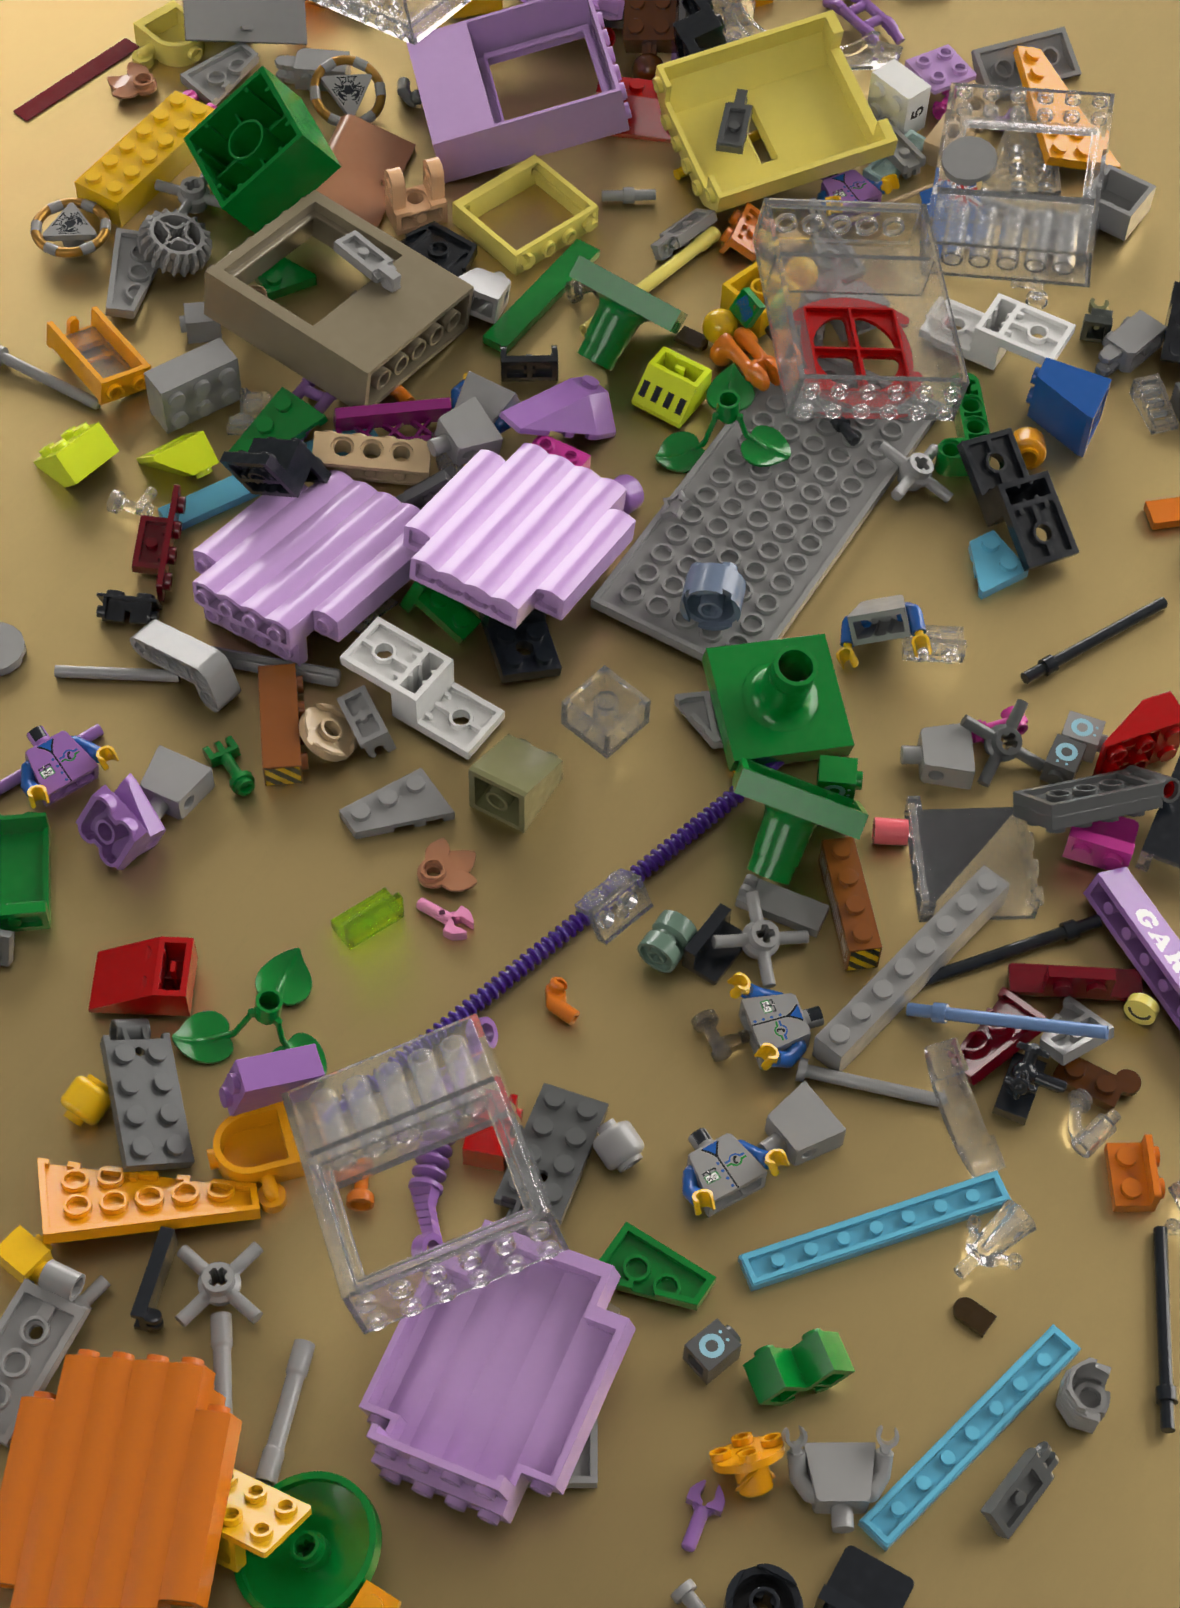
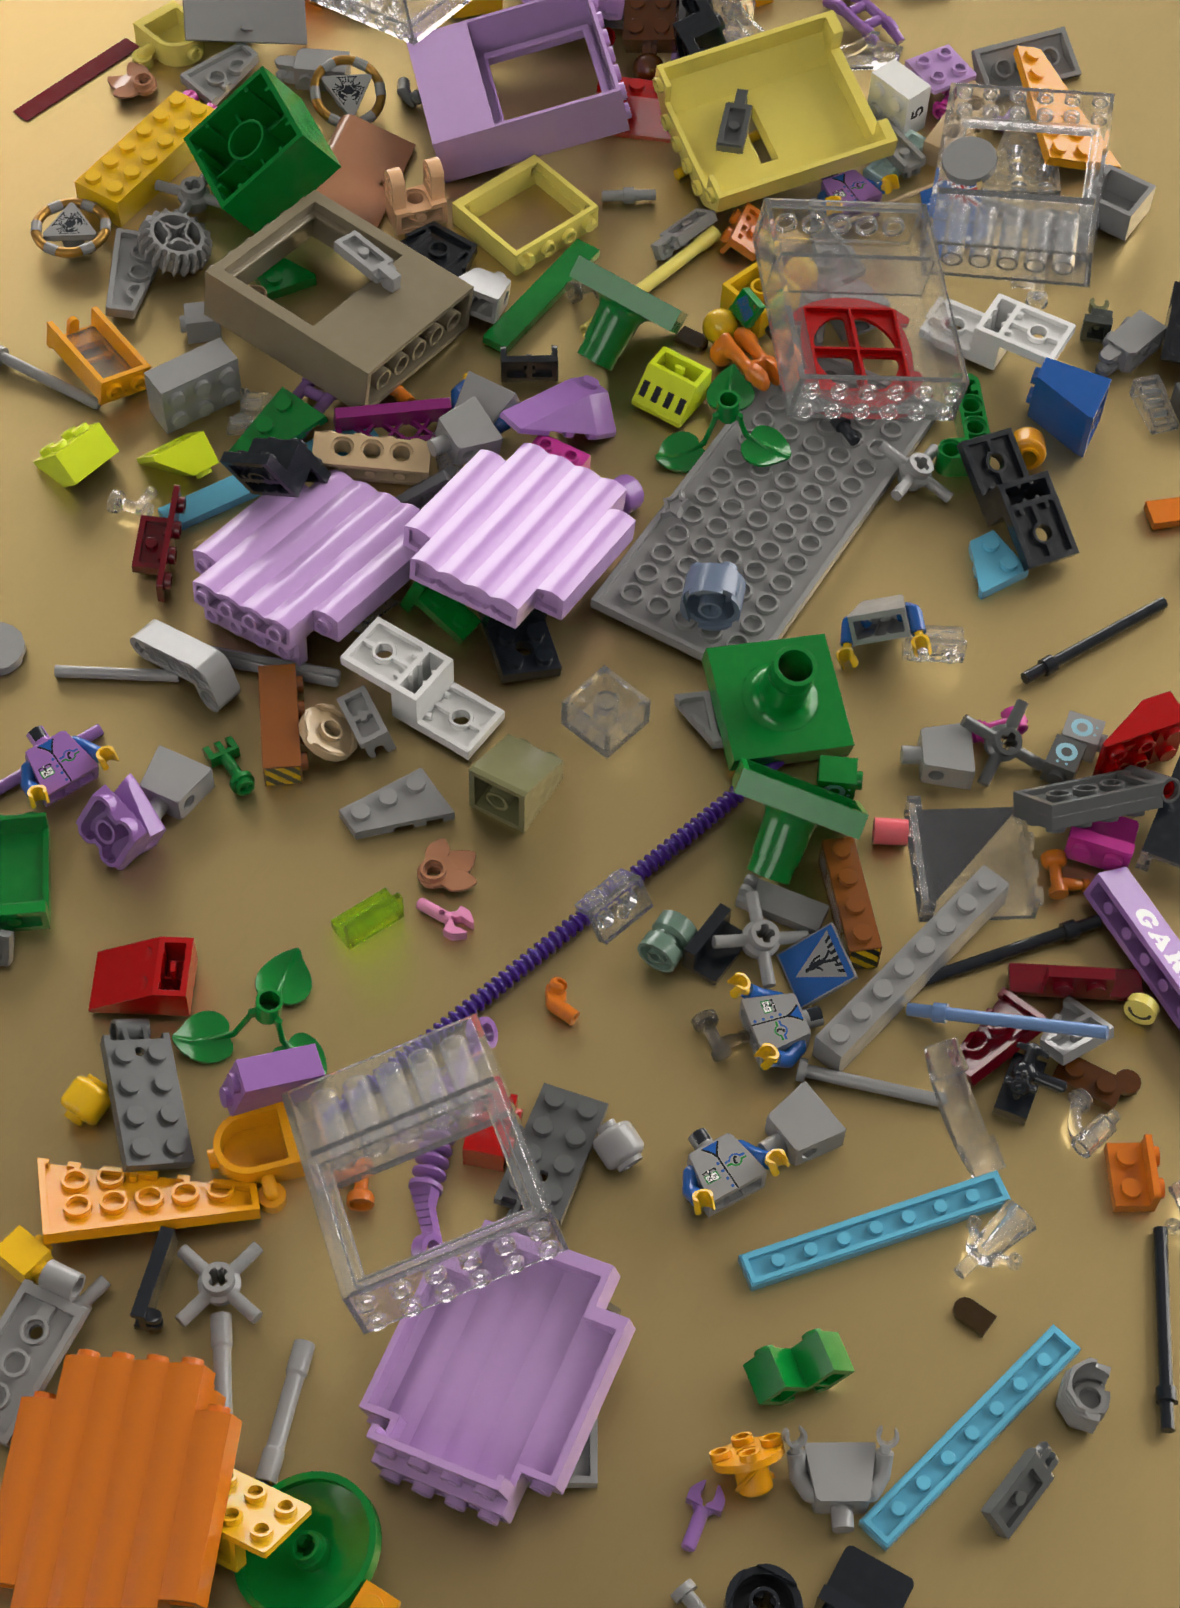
black hinge [96,590,163,625] -> none
green wing [599,1222,716,1311] -> none
dark grey brick [683,1318,742,1385] -> none
none -> piece [776,922,858,1010]
none -> orange piece [1040,849,1090,900]

